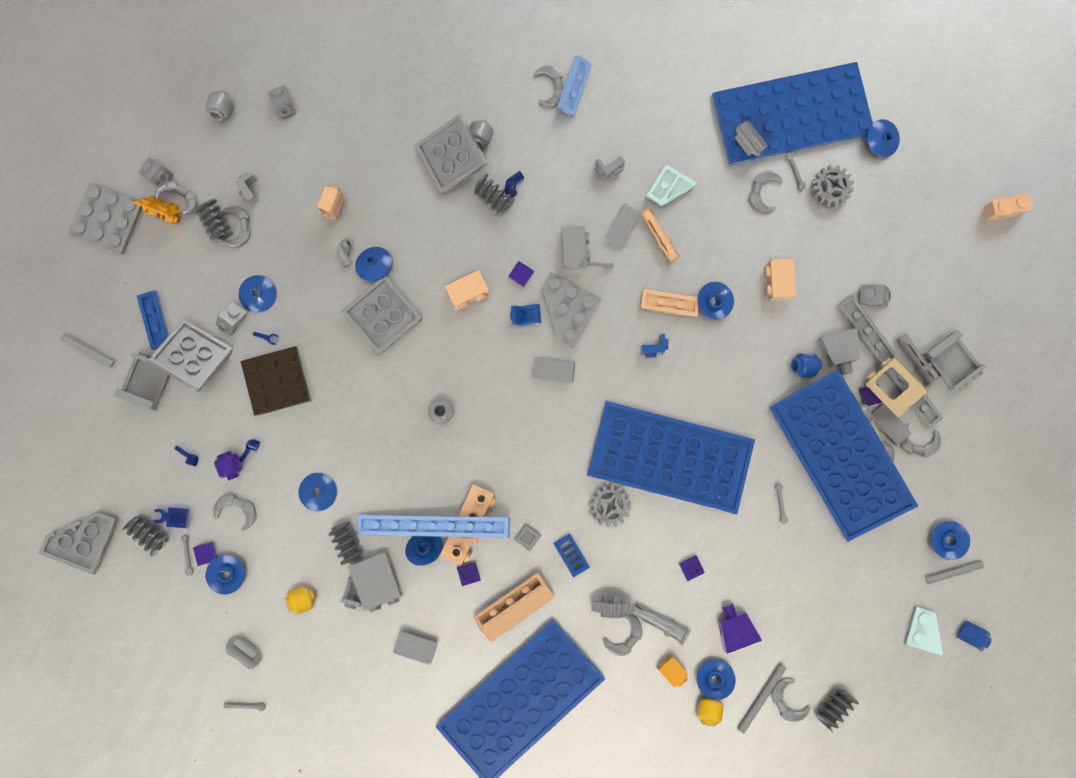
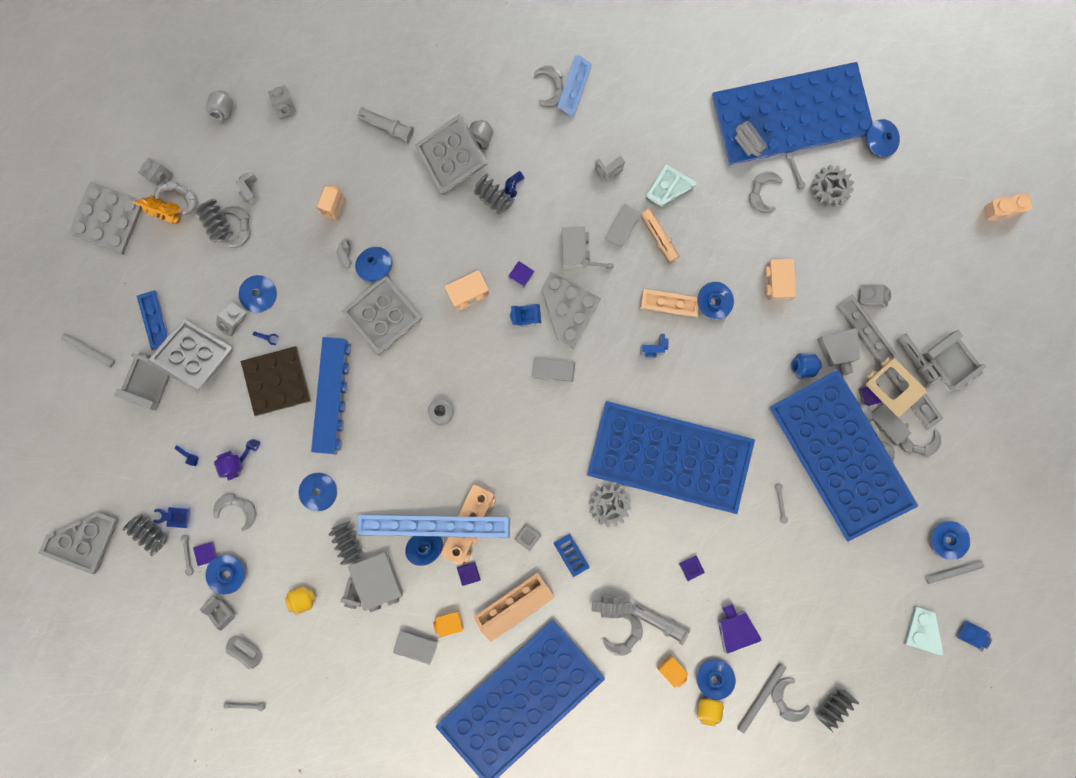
none -> light grey bracket [200,596,235,631]
none -> blue brick [311,337,351,455]
none -> light grey pin [357,107,414,143]
none -> light orange brick [433,610,464,637]

